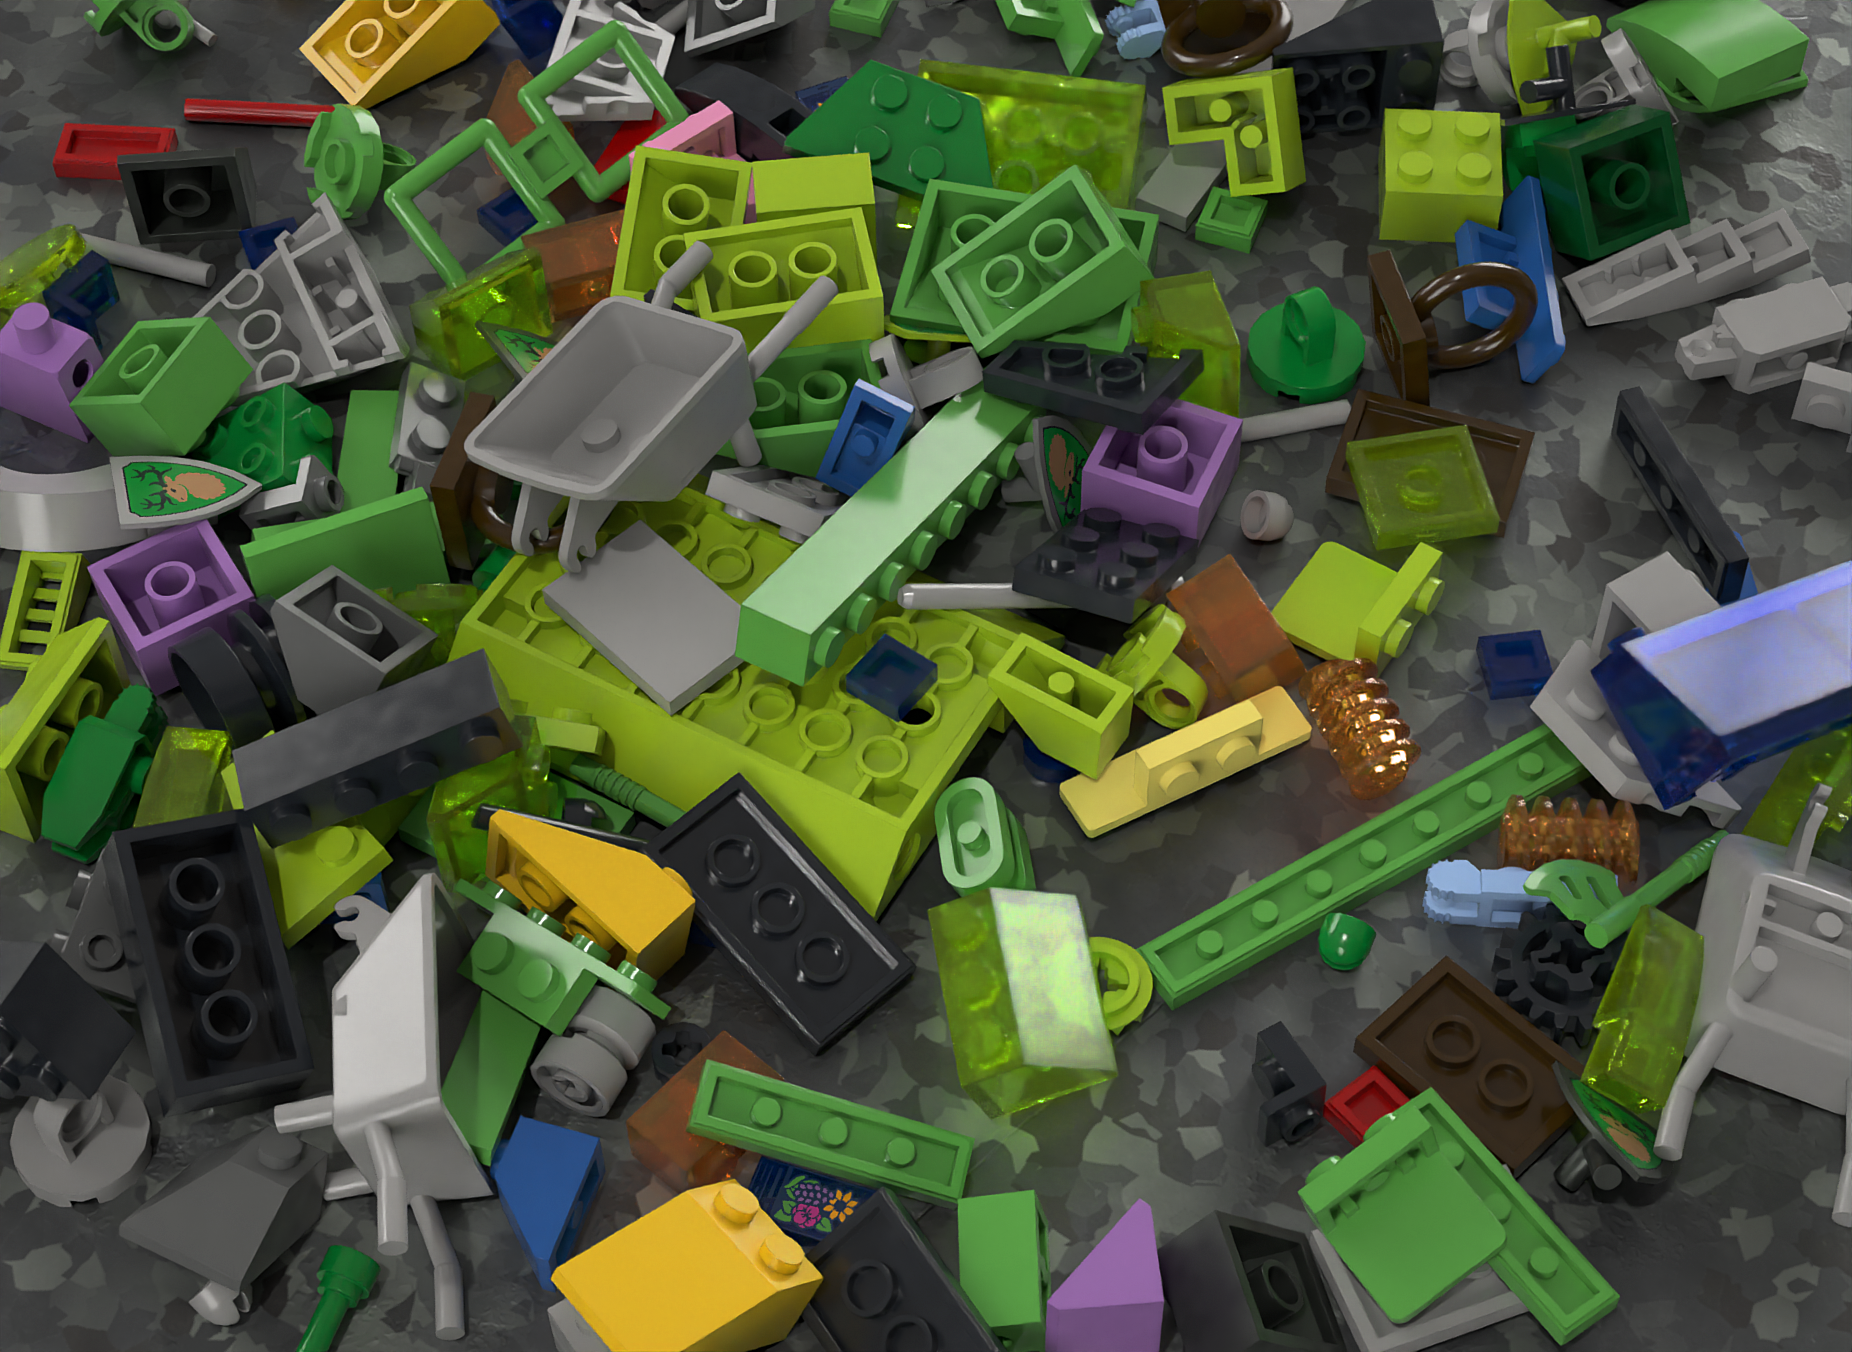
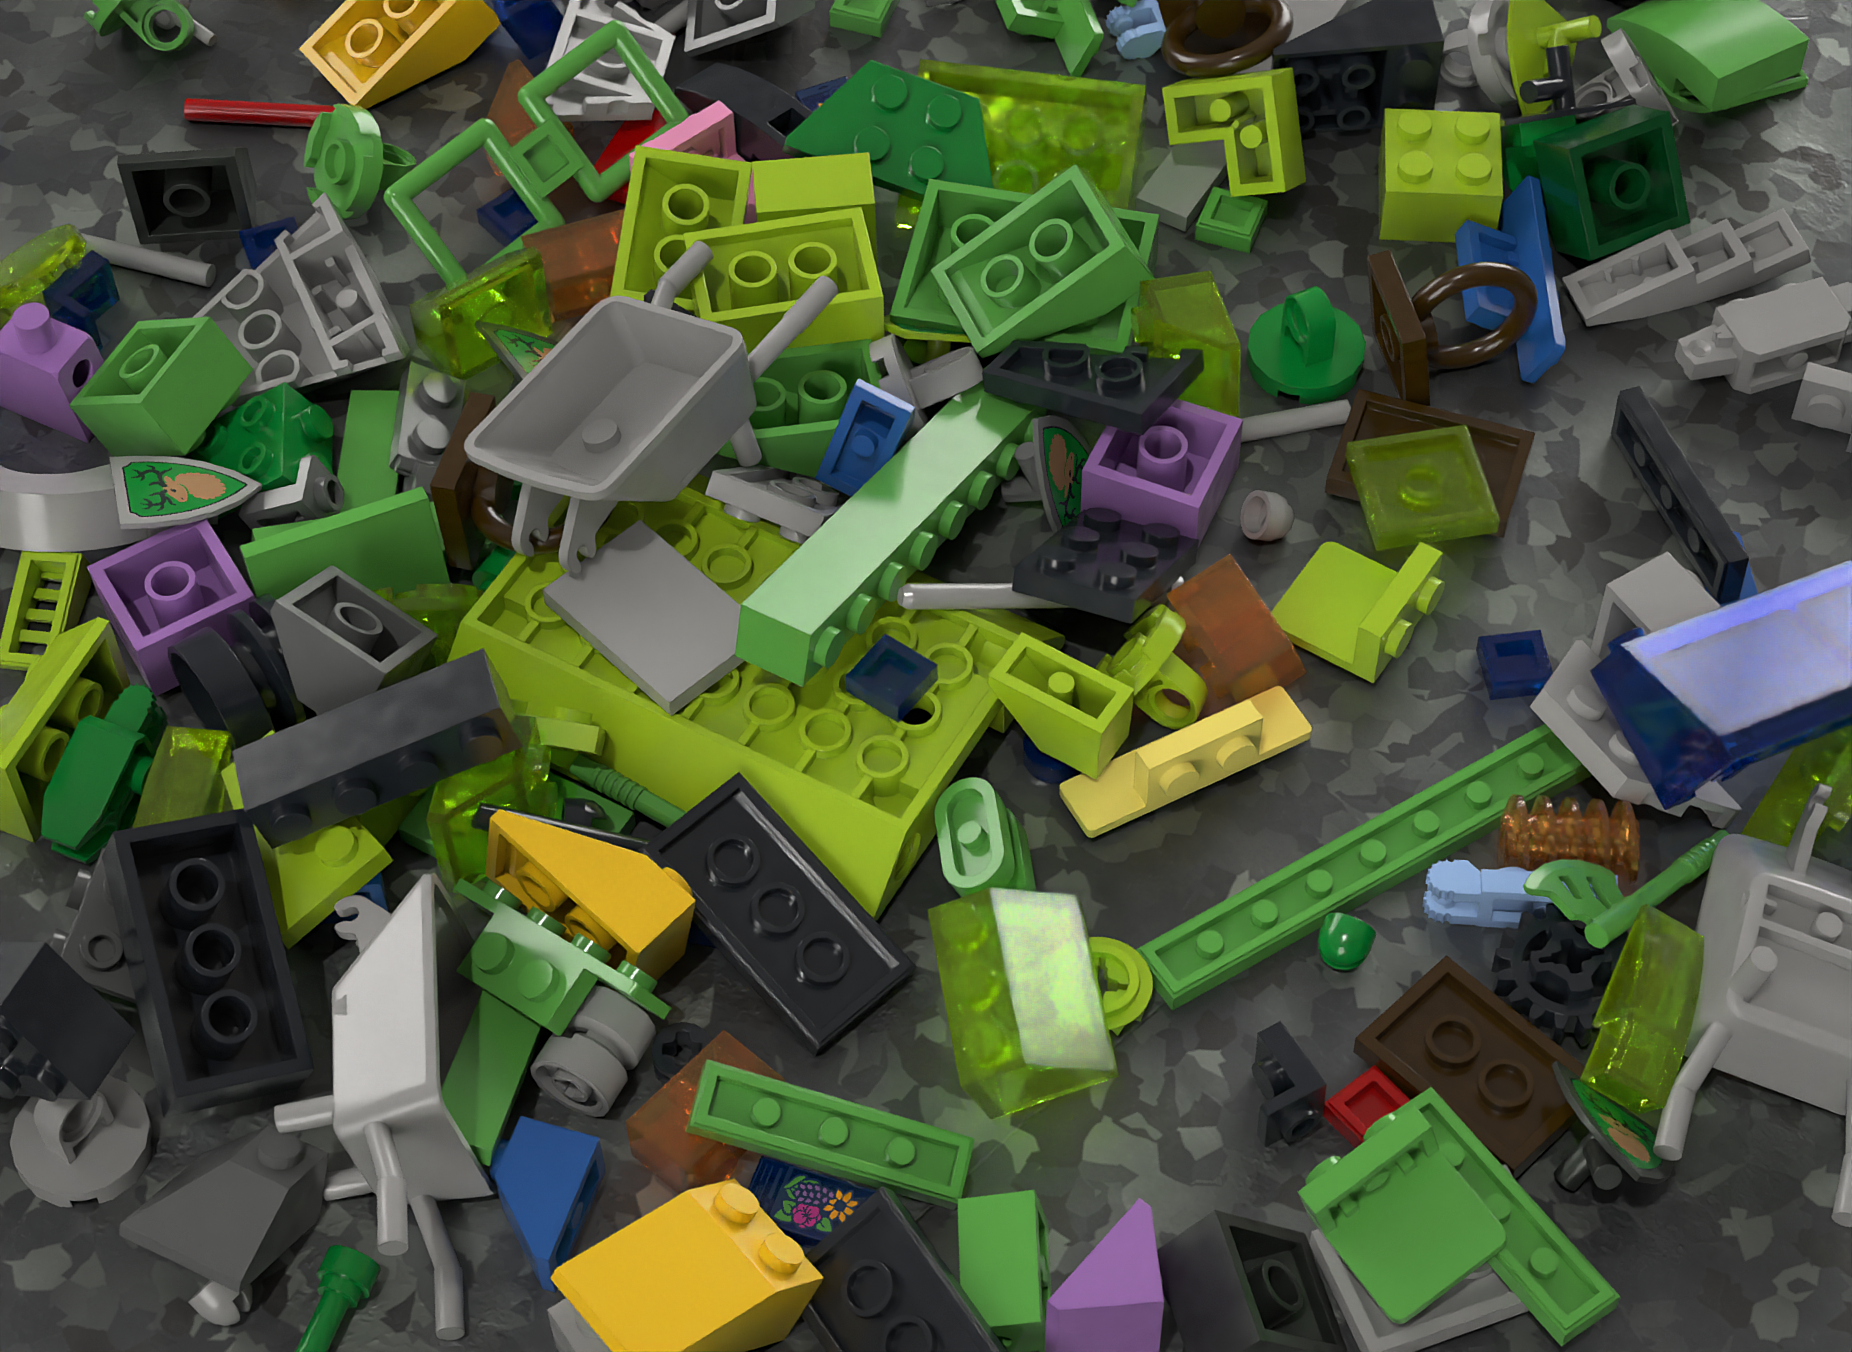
red tile [52,123,179,180] -> none
clear orange piece [1298,658,1421,801] -> none

